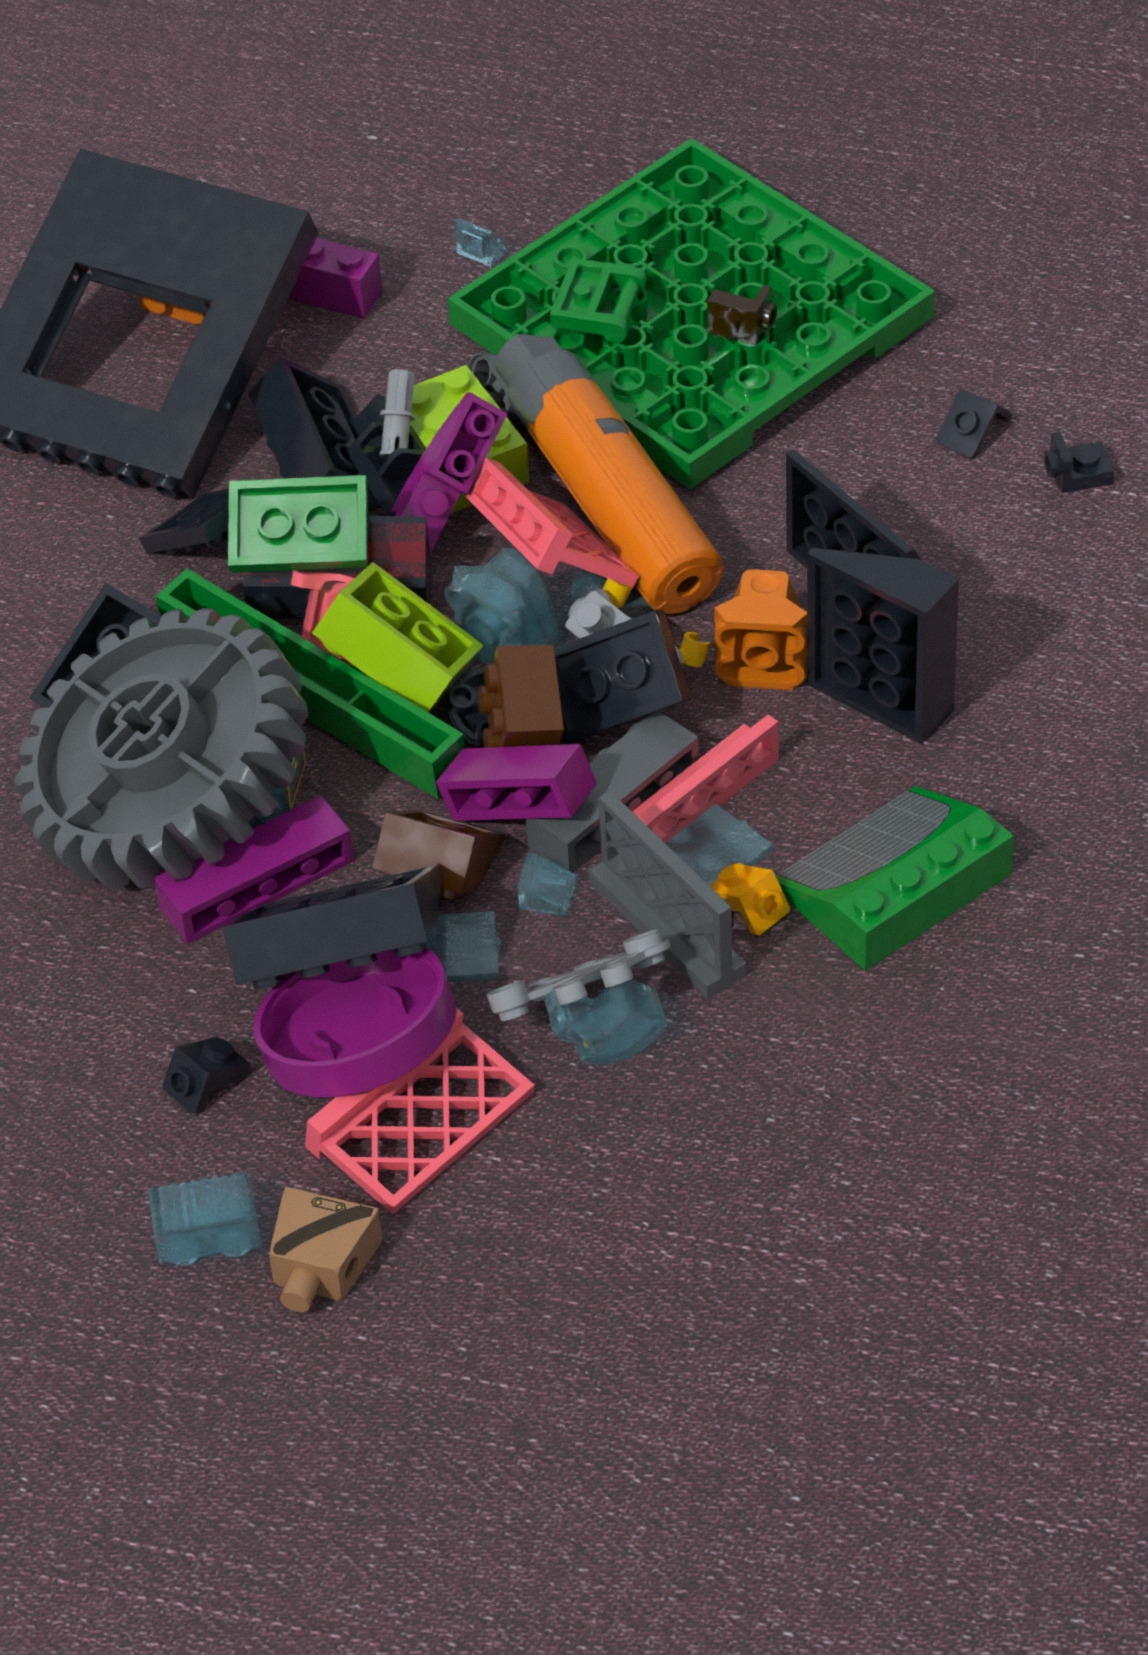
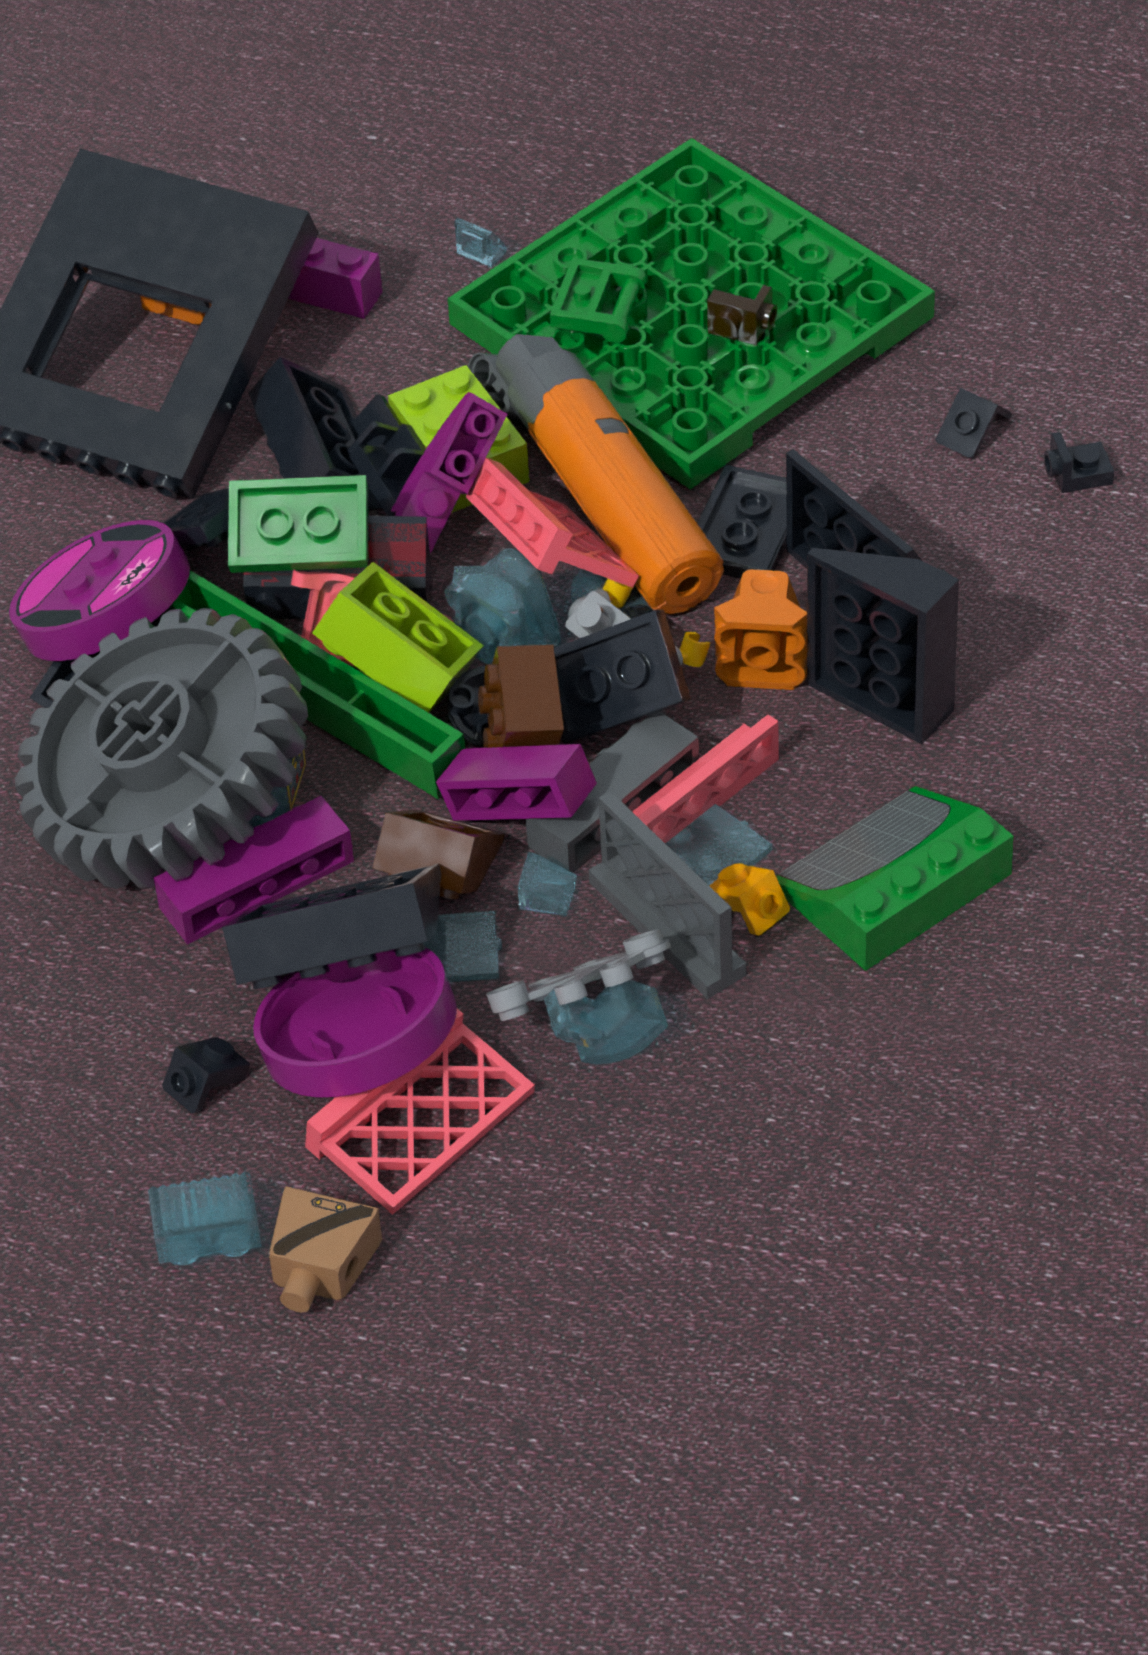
light grey axle [380,369,415,459] -> none
none -> magenta brick [9,520,190,661]
none -> black tile [697,464,787,579]

